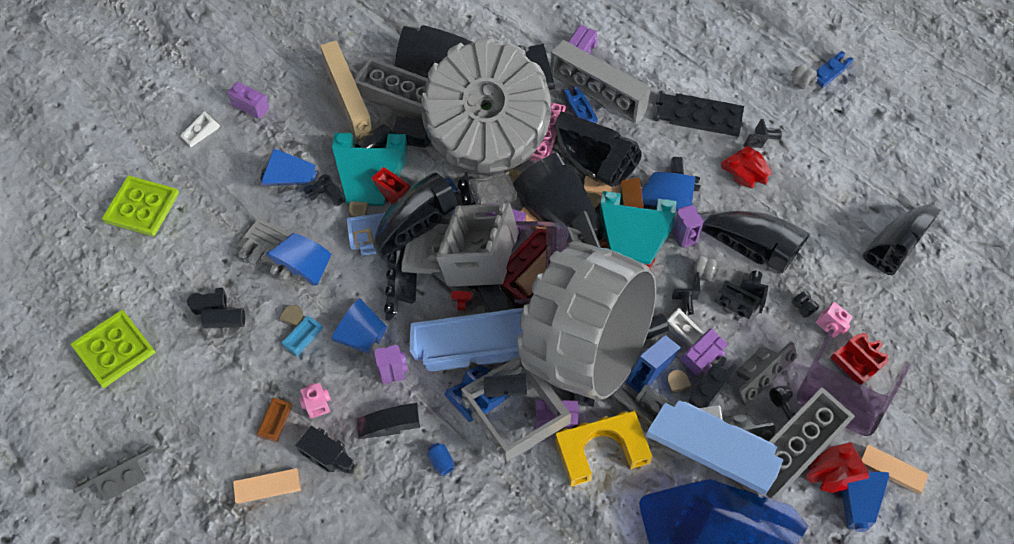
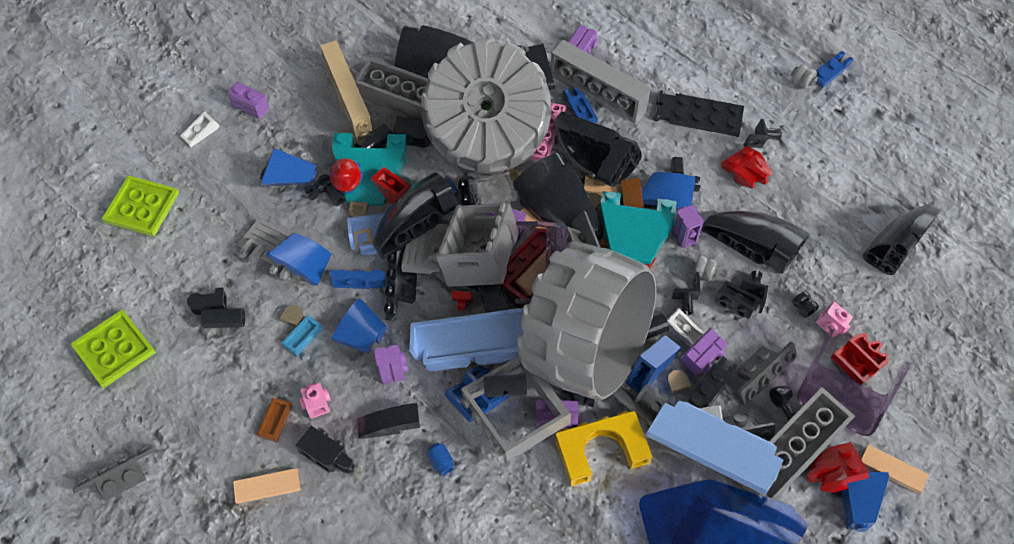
none -> red hair [330,158,363,194]
none -> blue hinge [330,270,386,289]

